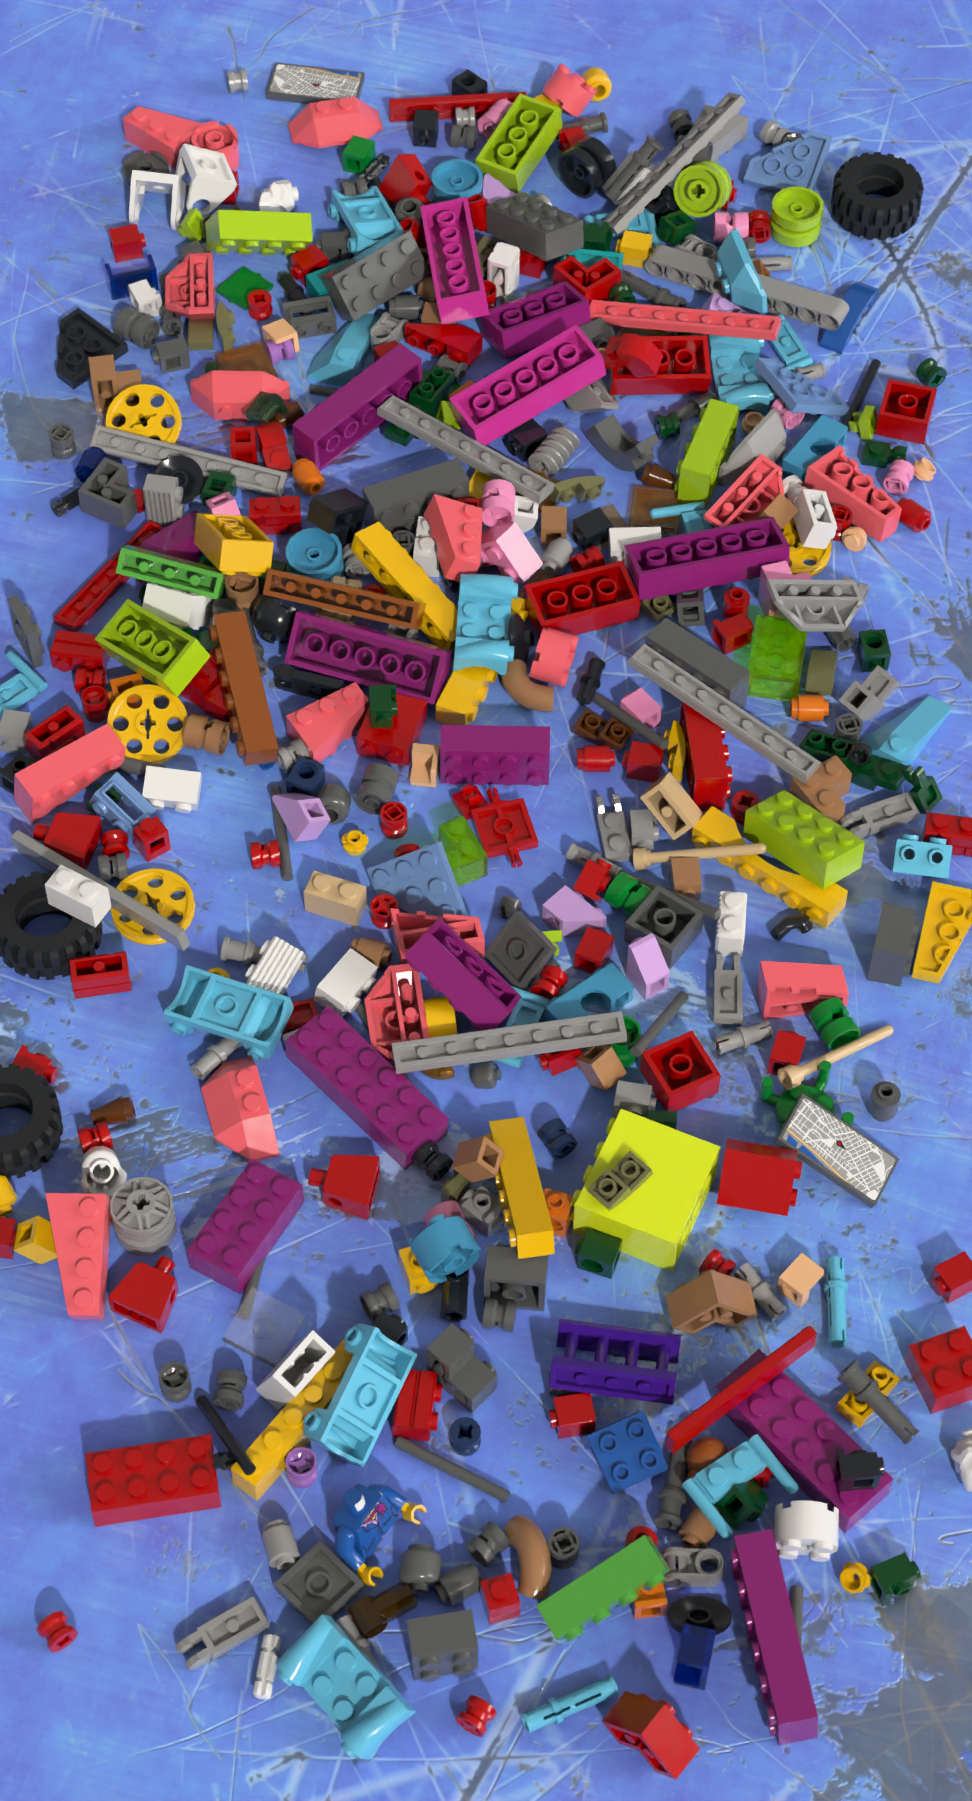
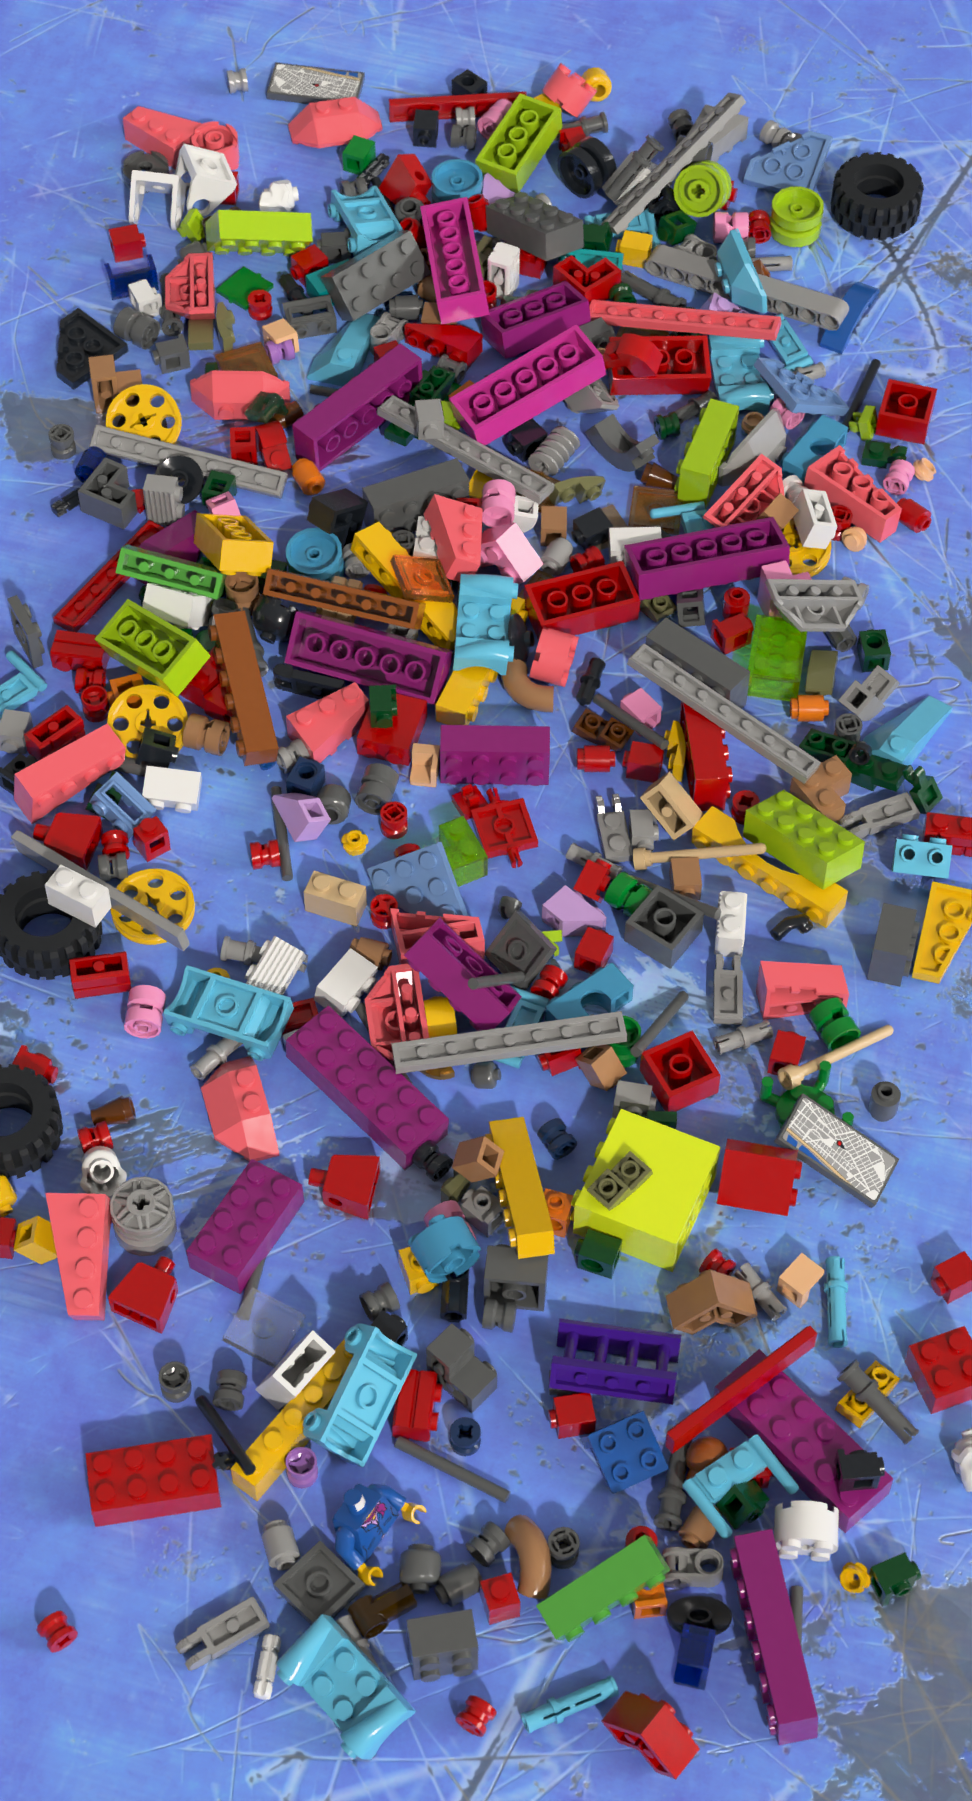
red brick [249,496,302,535] -> none
lavender slope [626,933,670,1000] -> none
dark green wheel [915,358,947,388] -> none
none -> bright pink wheel [124,985,166,1039]
none -> black brick [135,727,179,768]
none -> clear orange tile [390,555,455,603]
none -> light grey brick [414,399,444,440]
none -> dark grey bar [468,971,525,990]

